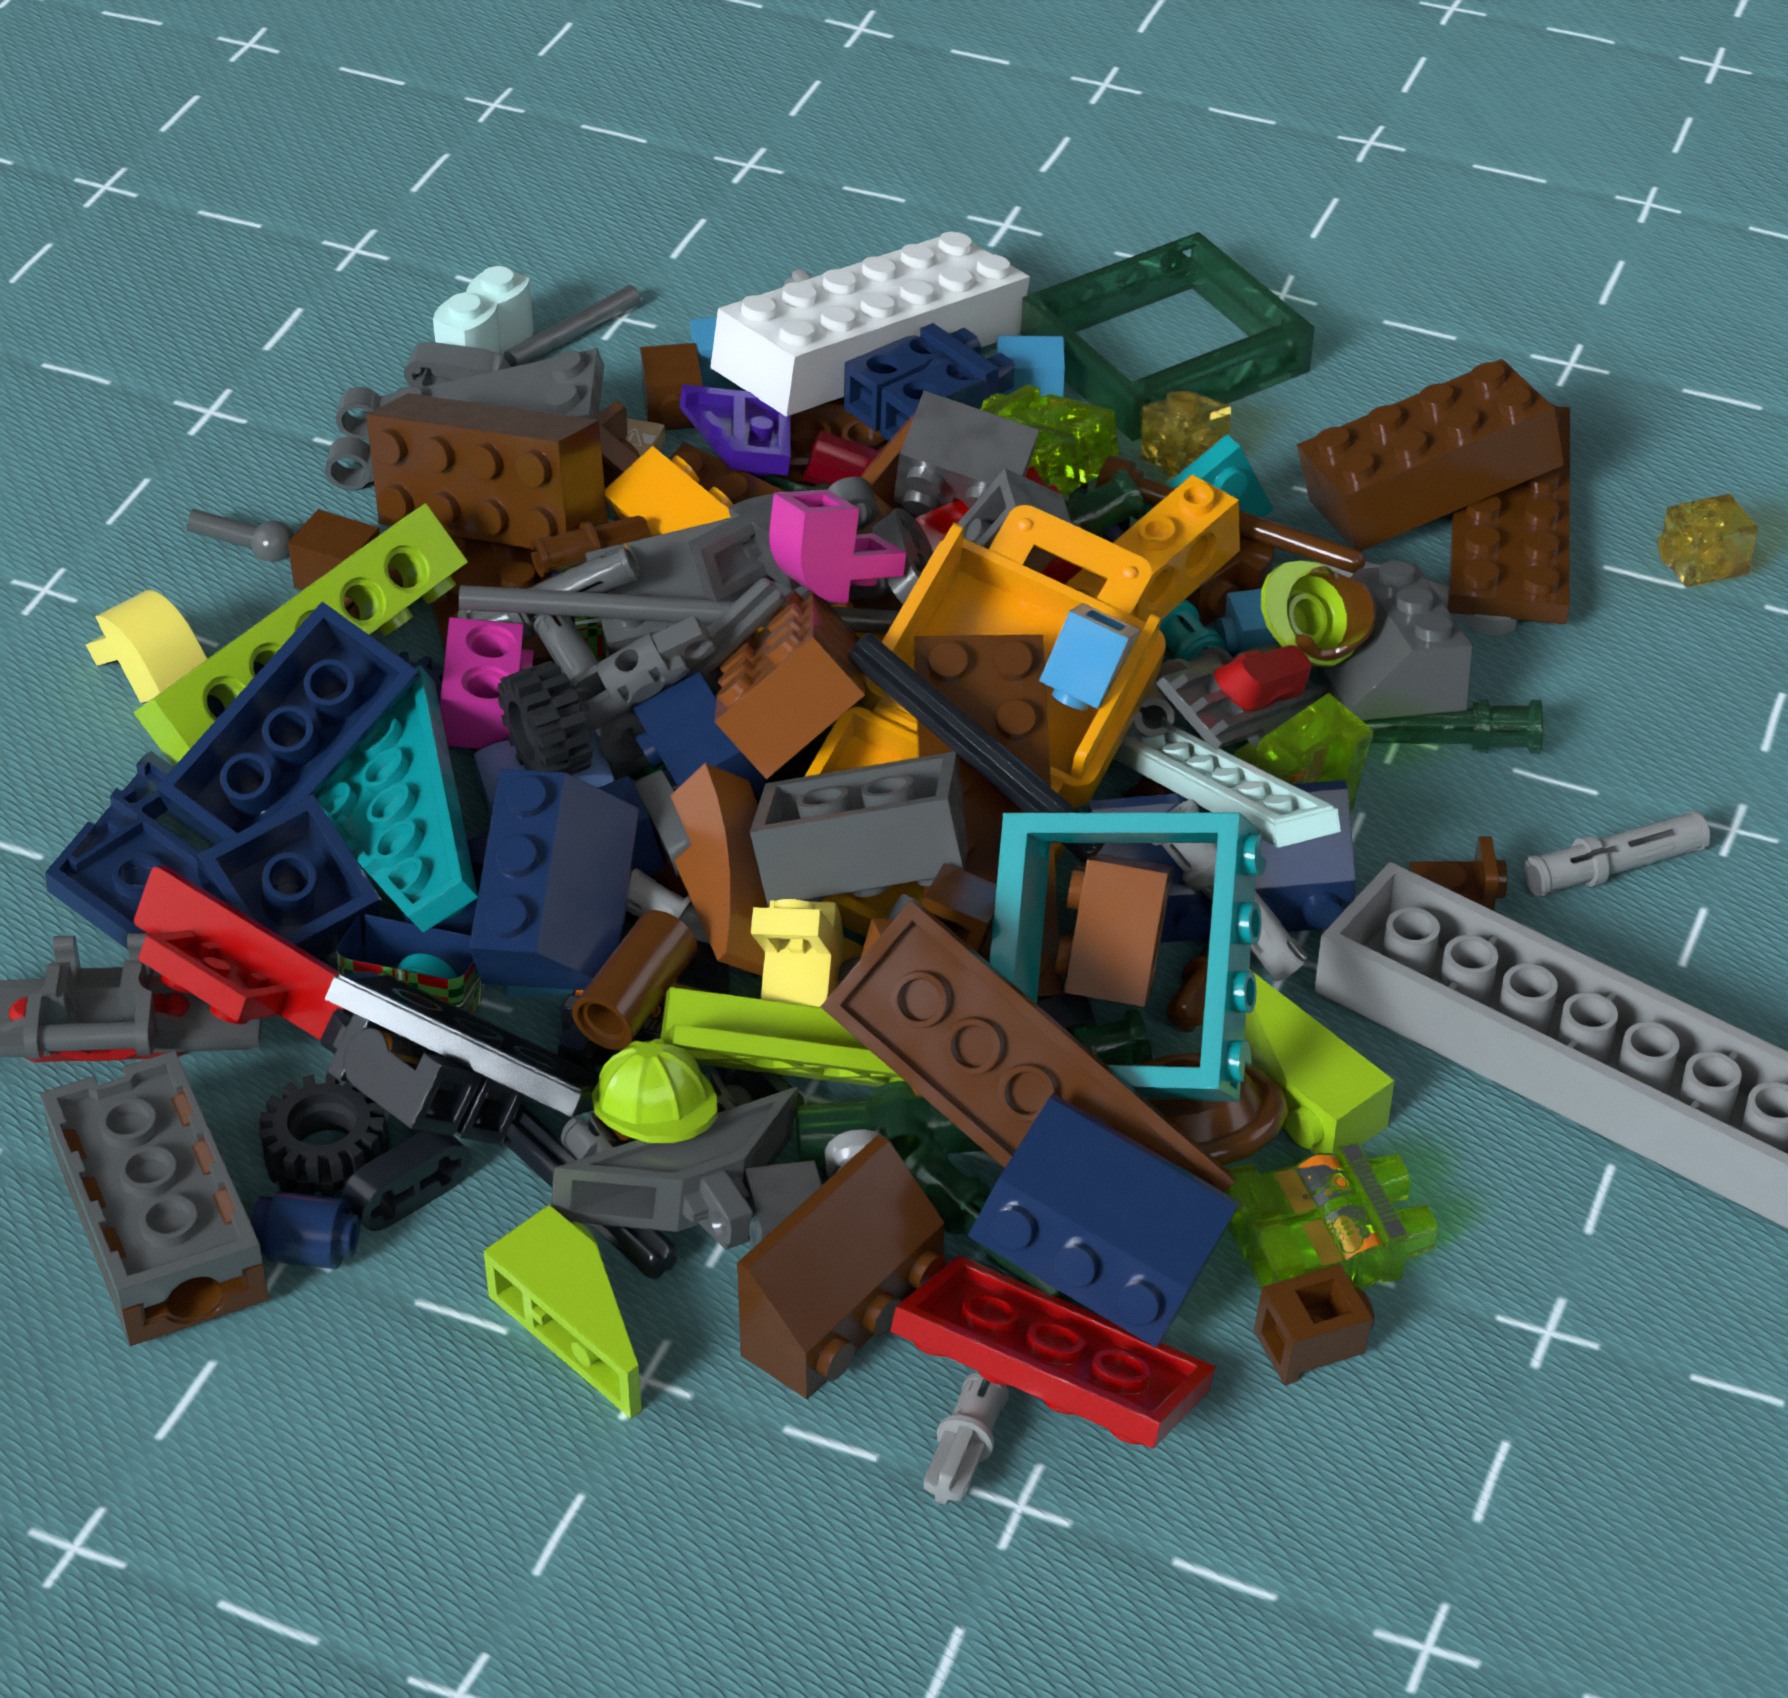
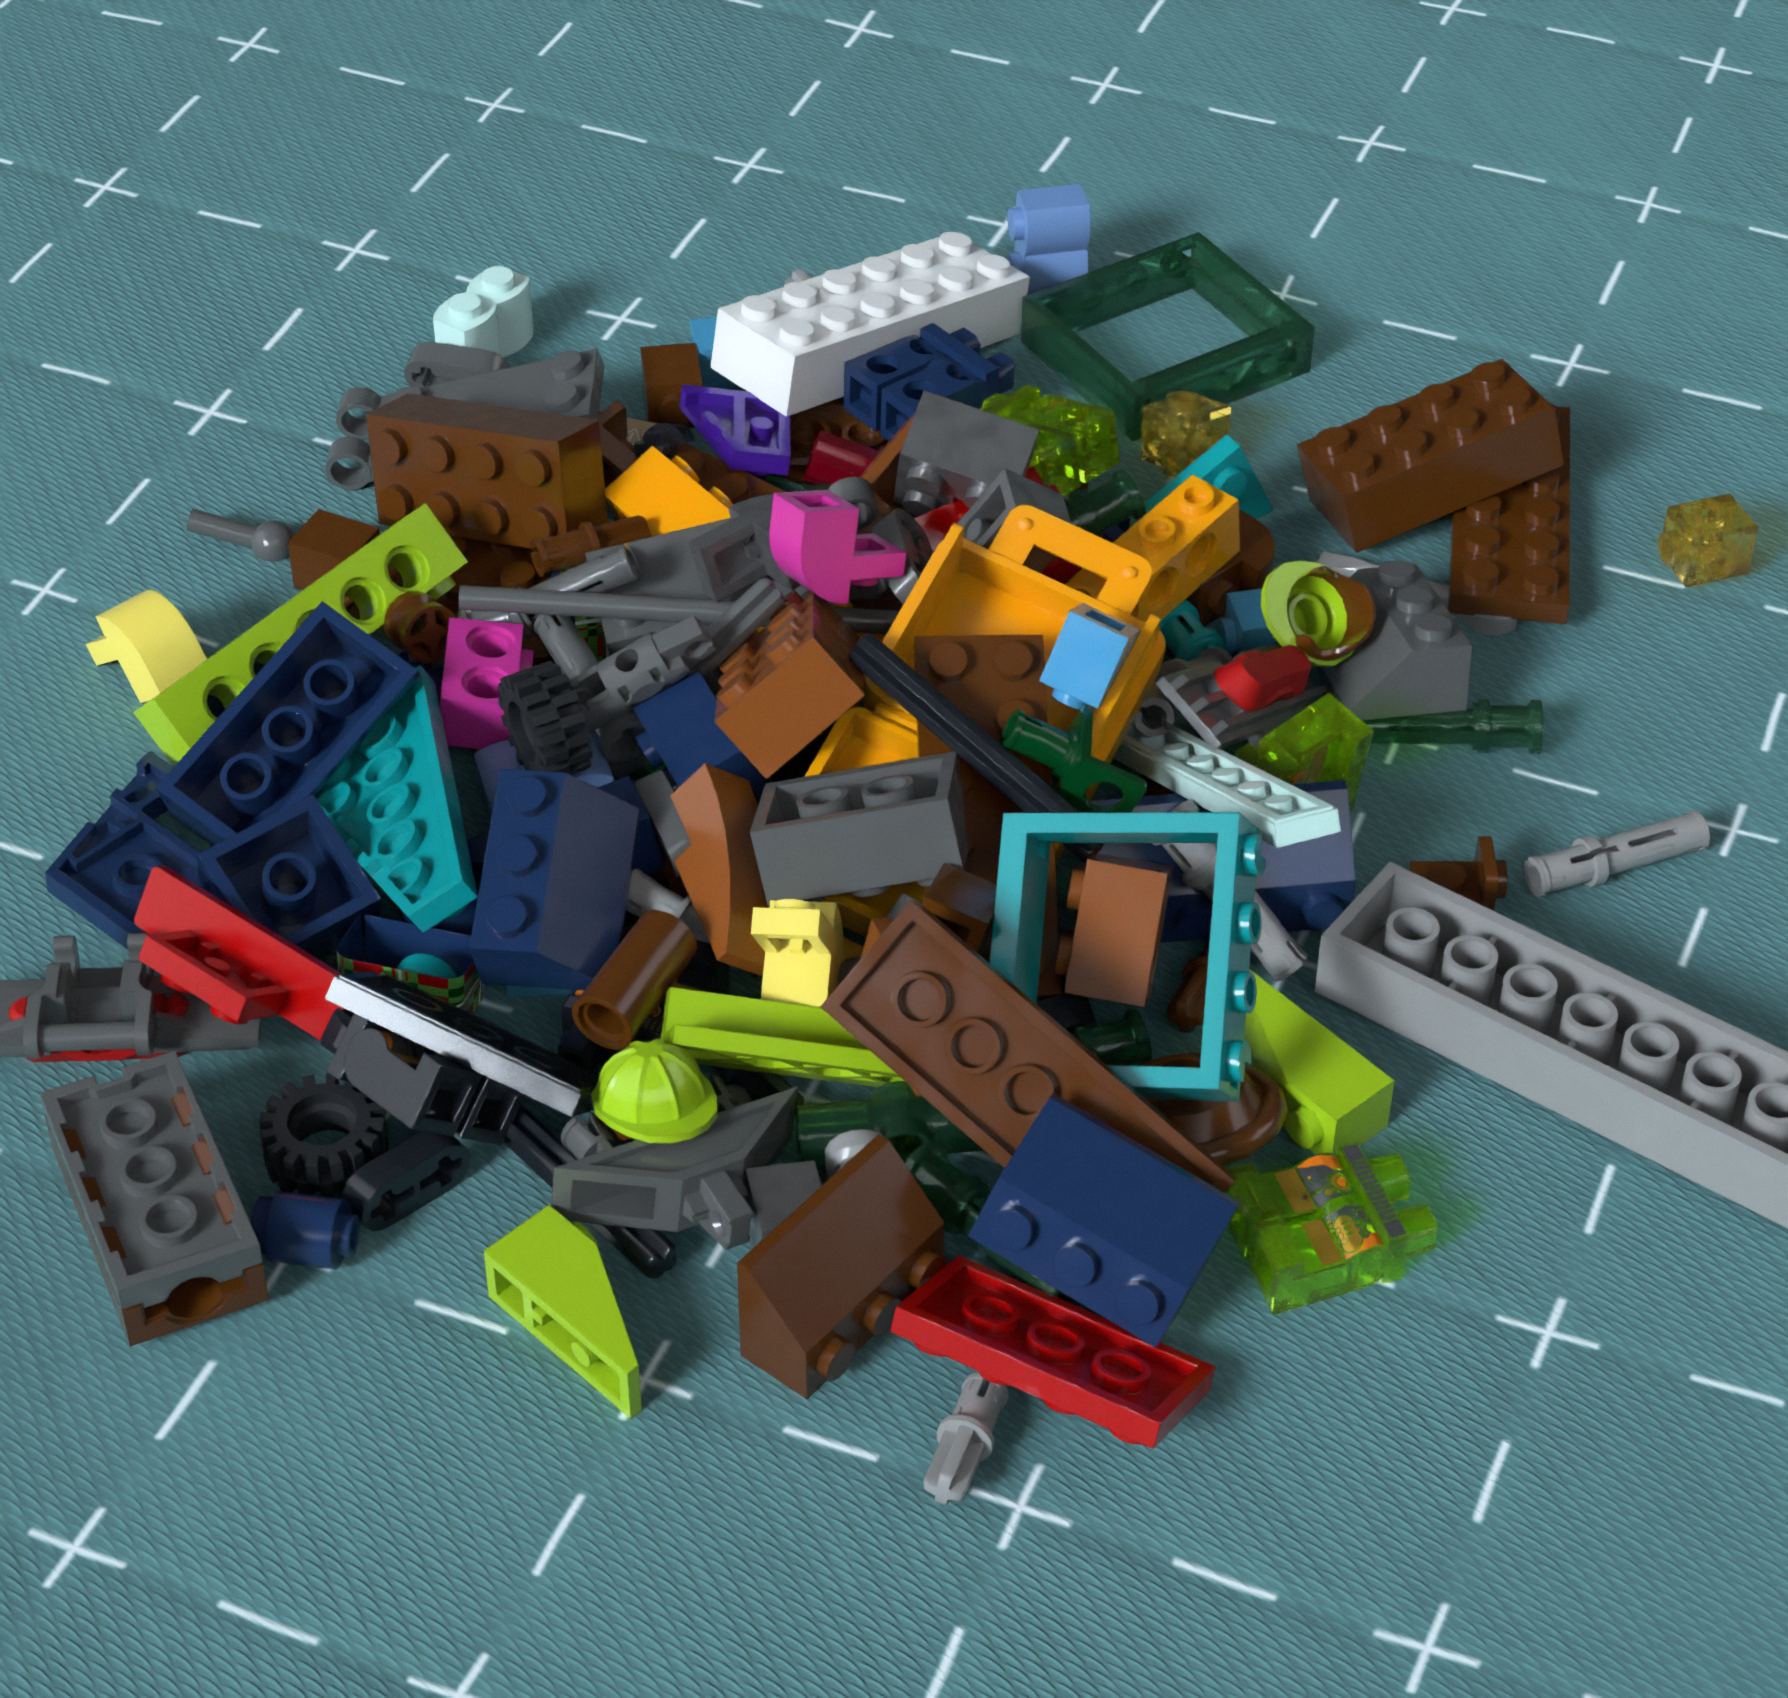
flat silver bar [504,285,641,367] -> none
dark azure brick [986,336,1065,407] -> none
reddish brown piece [1095,455,1366,573] -> none
reddish brown brick [1254,1264,1375,1386] -> none
none -> reddish brown wheel [384,591,457,663]
none -> black axle [633,423,695,459]
none -> dark green bracket [1000,706,1147,813]
none -> medium blue brick [1006,183,1090,300]

